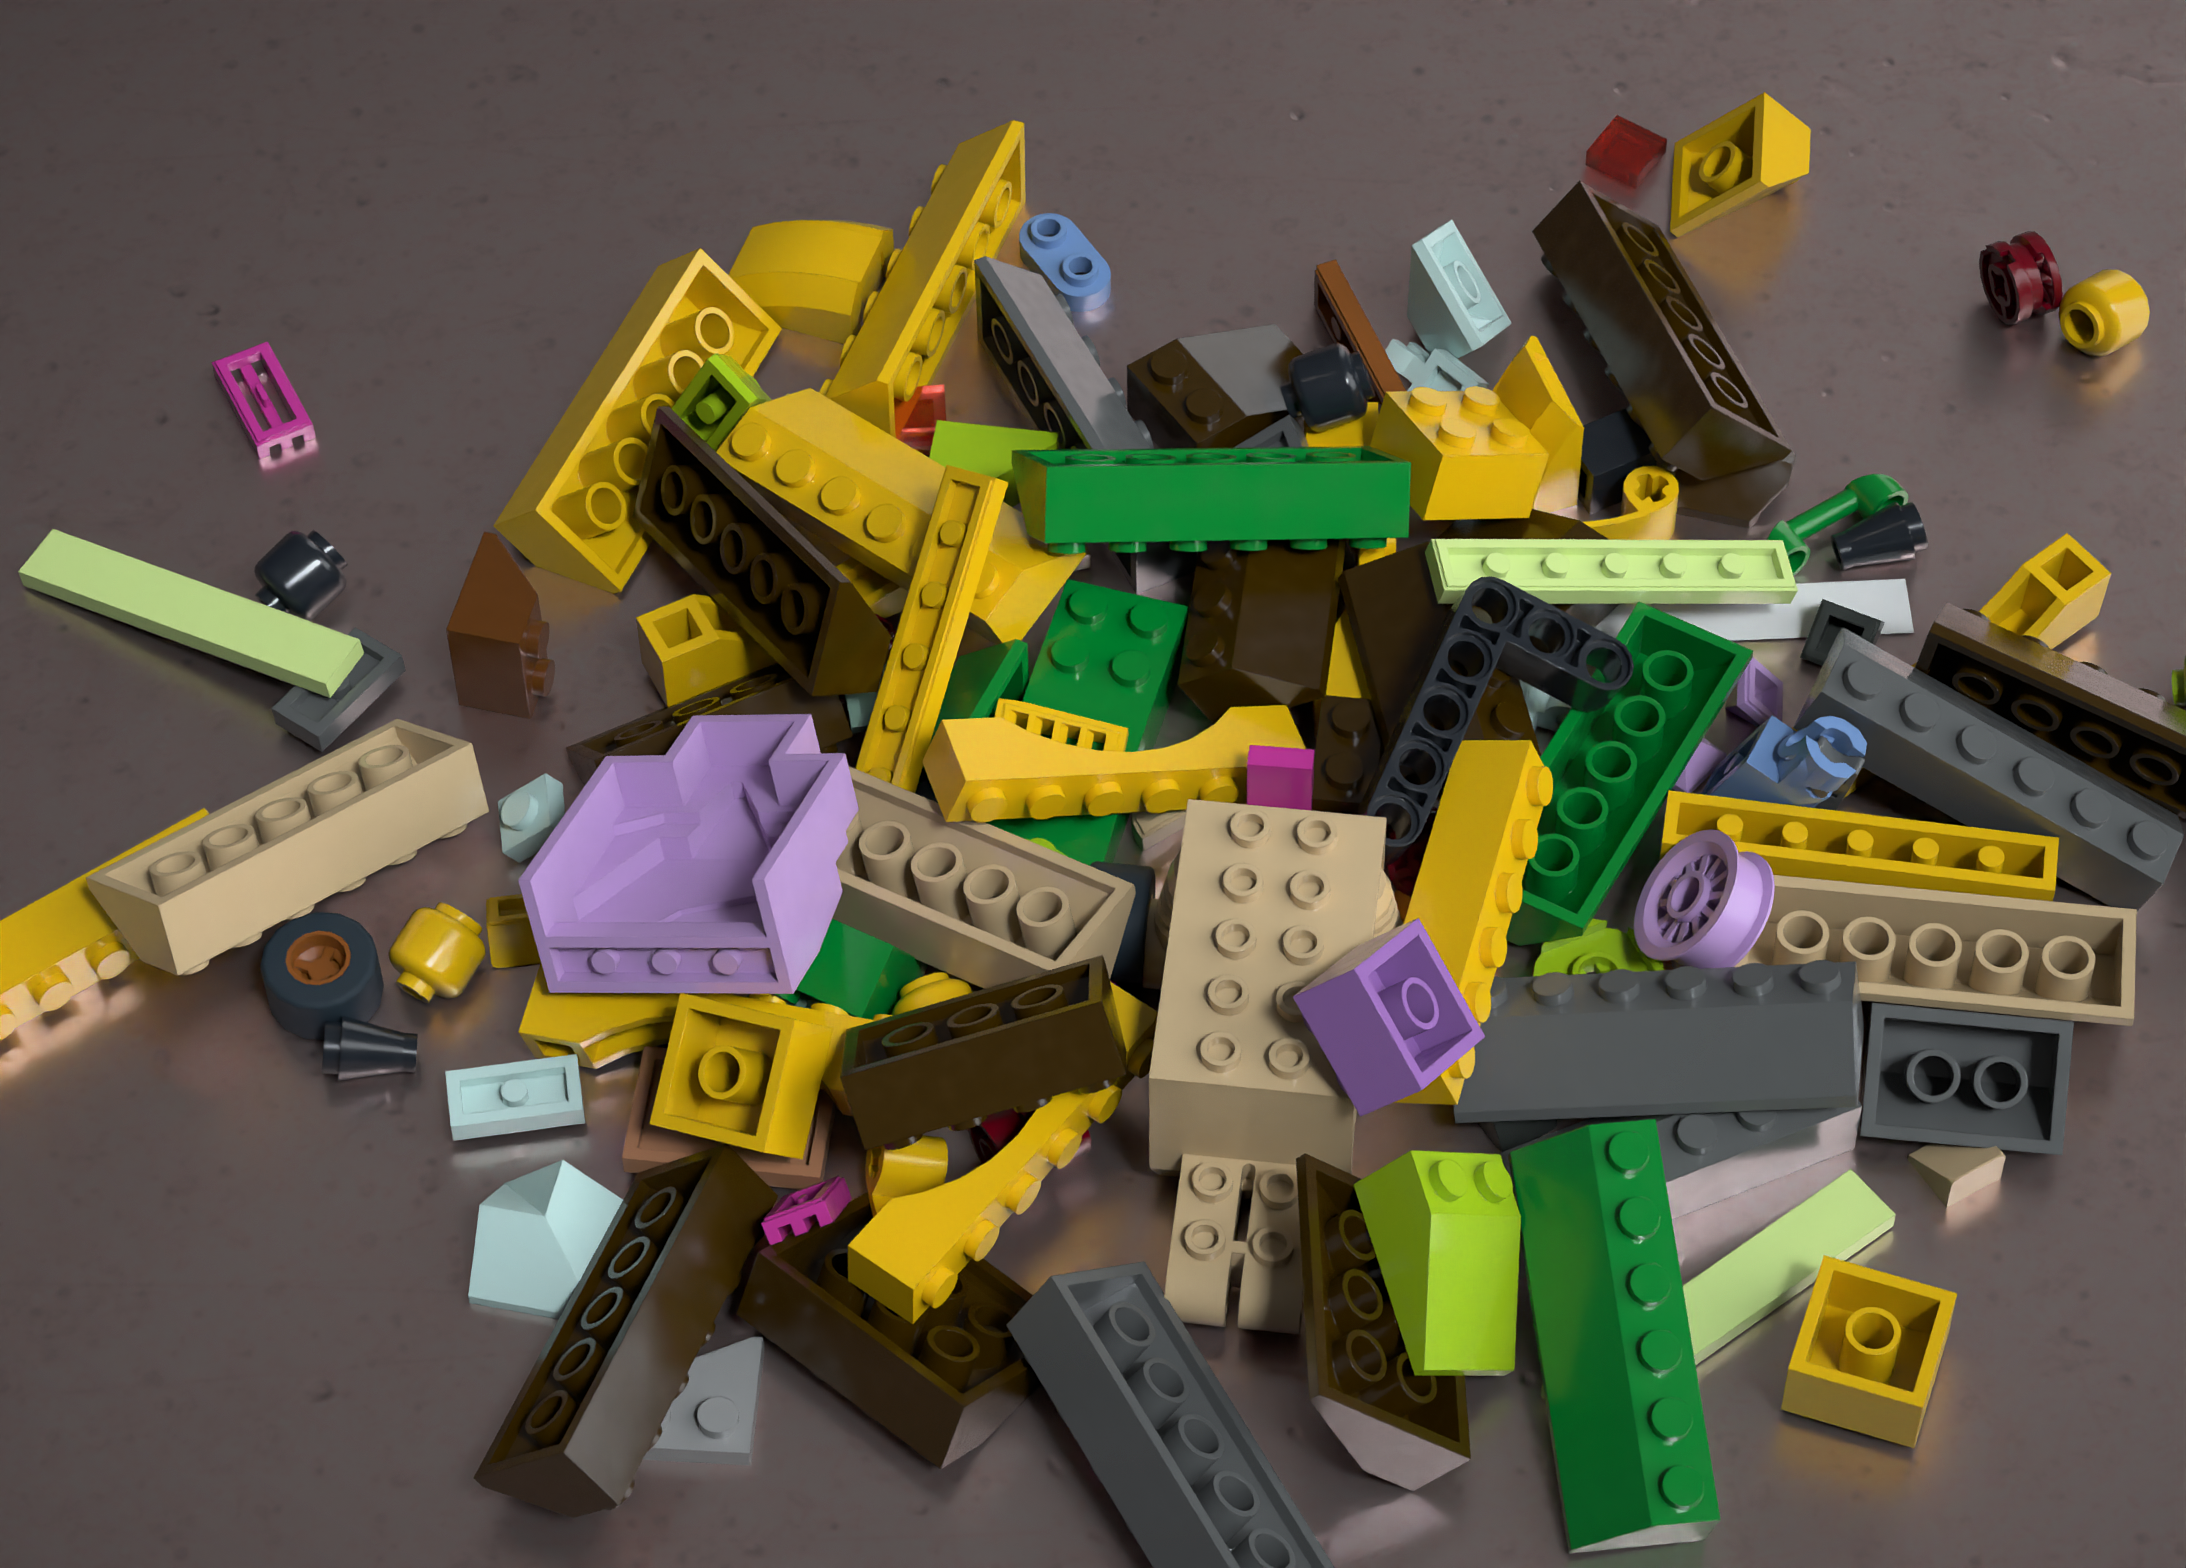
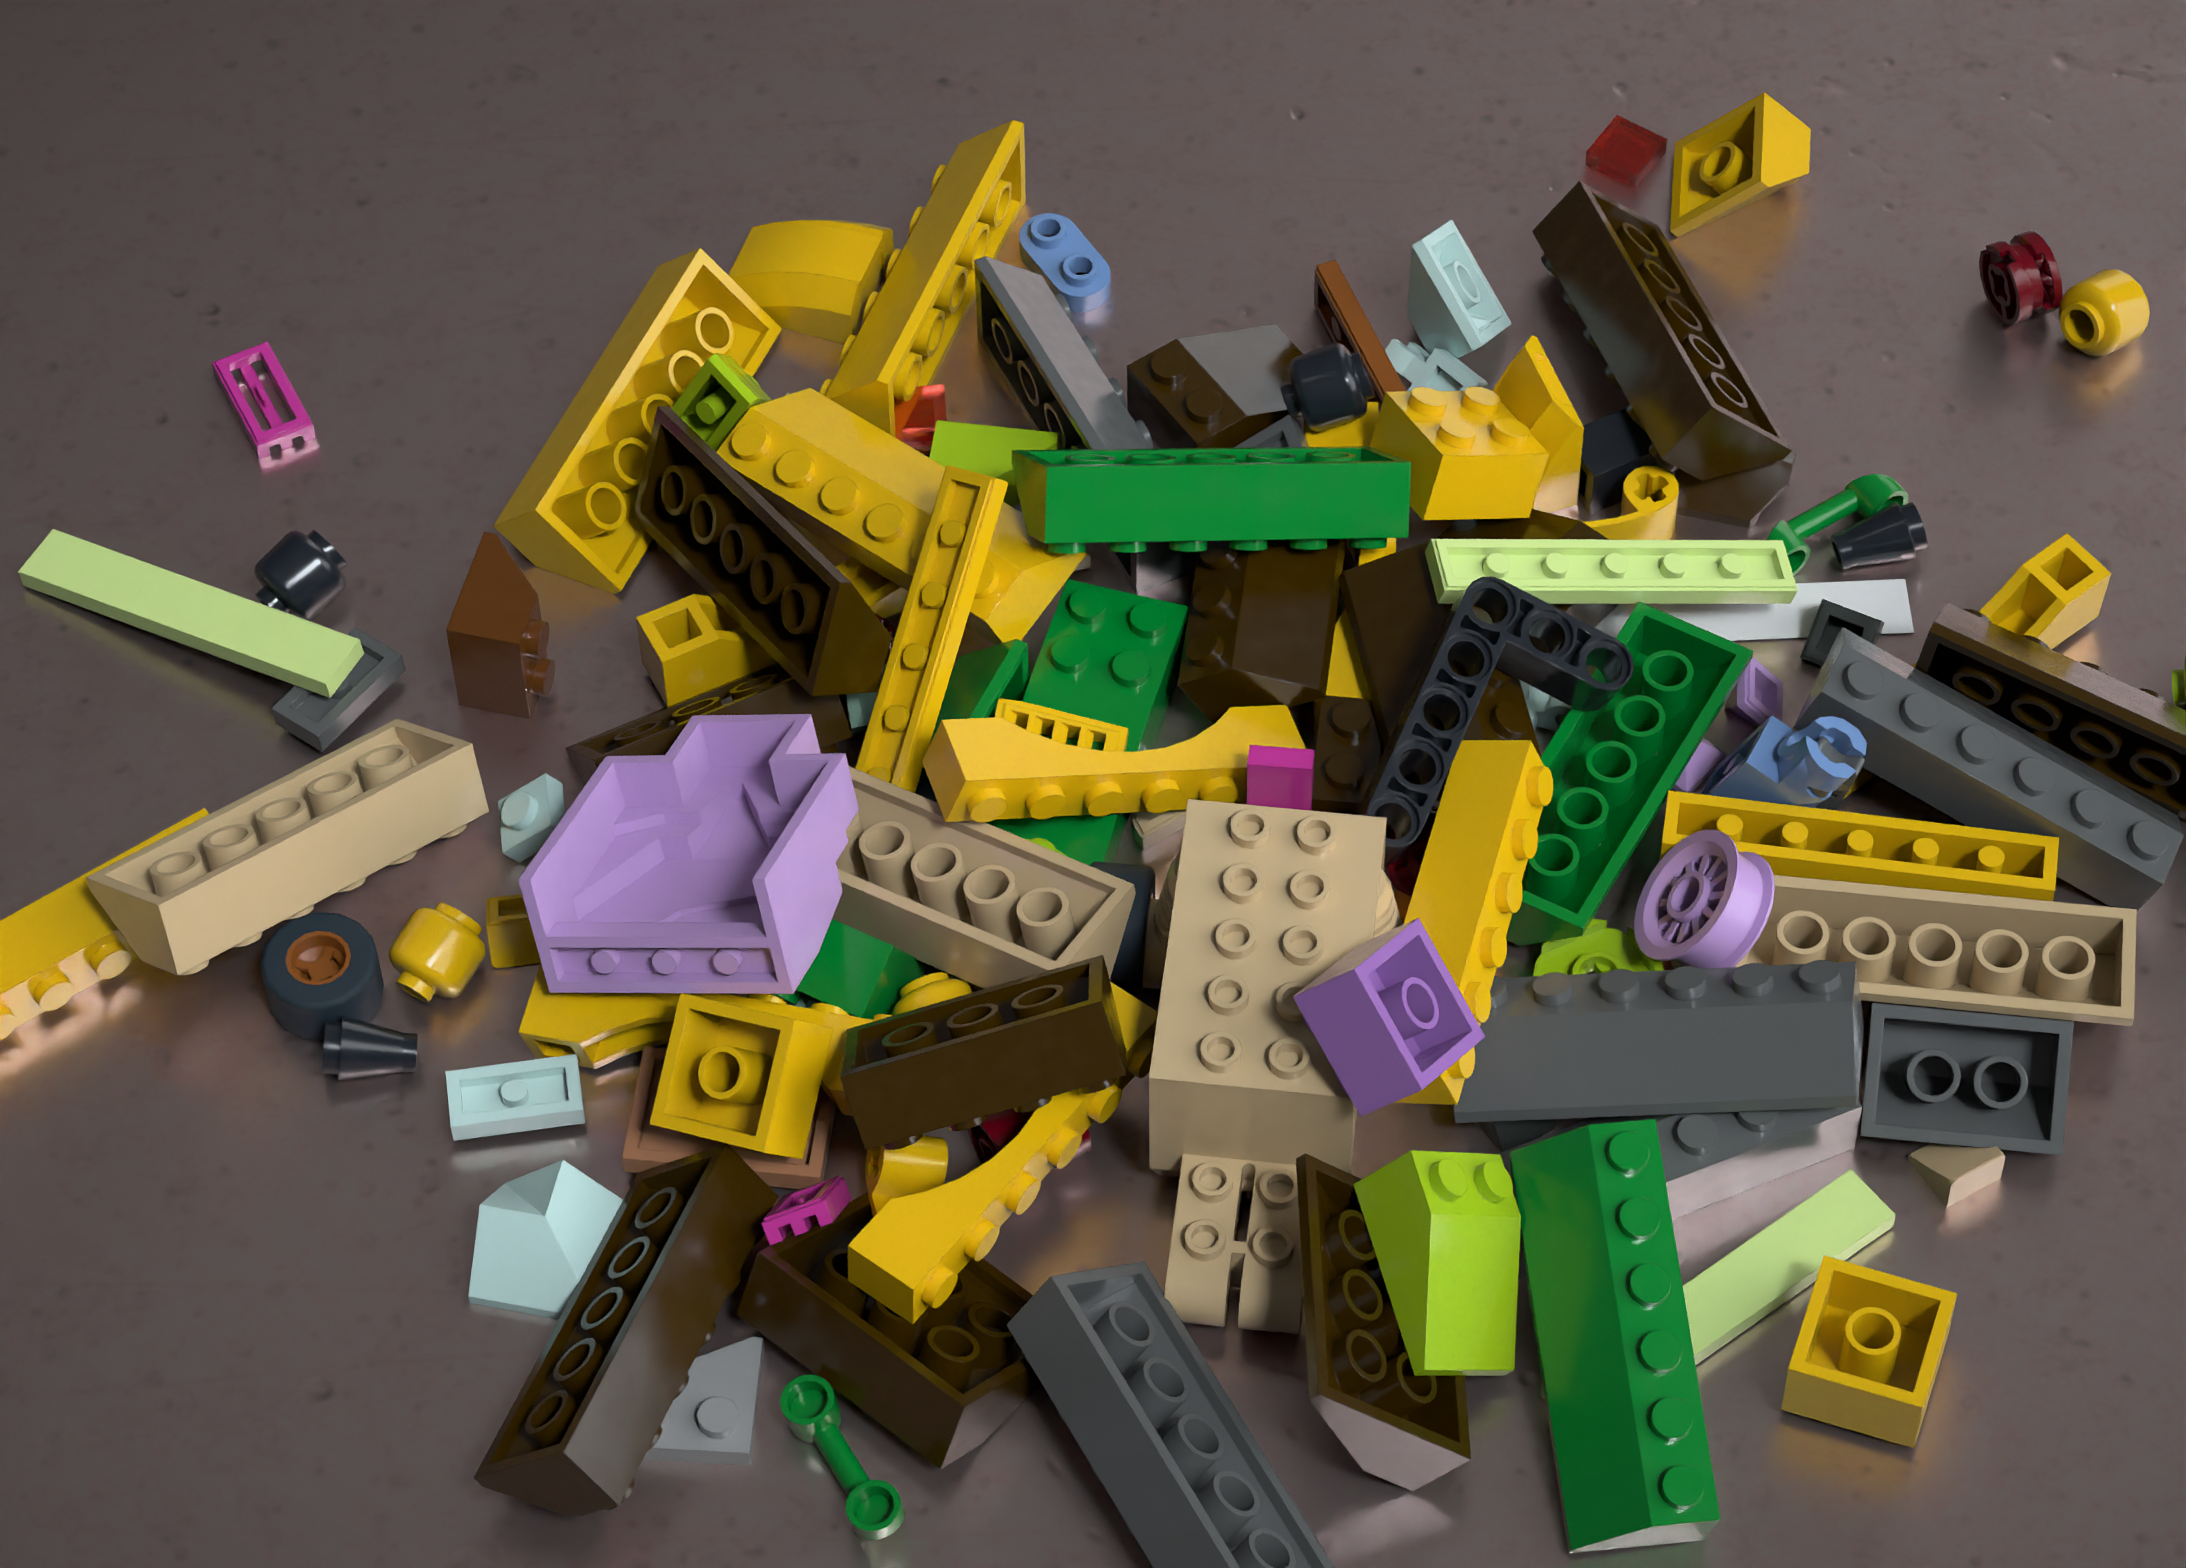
none -> green bar [780,1375,905,1541]

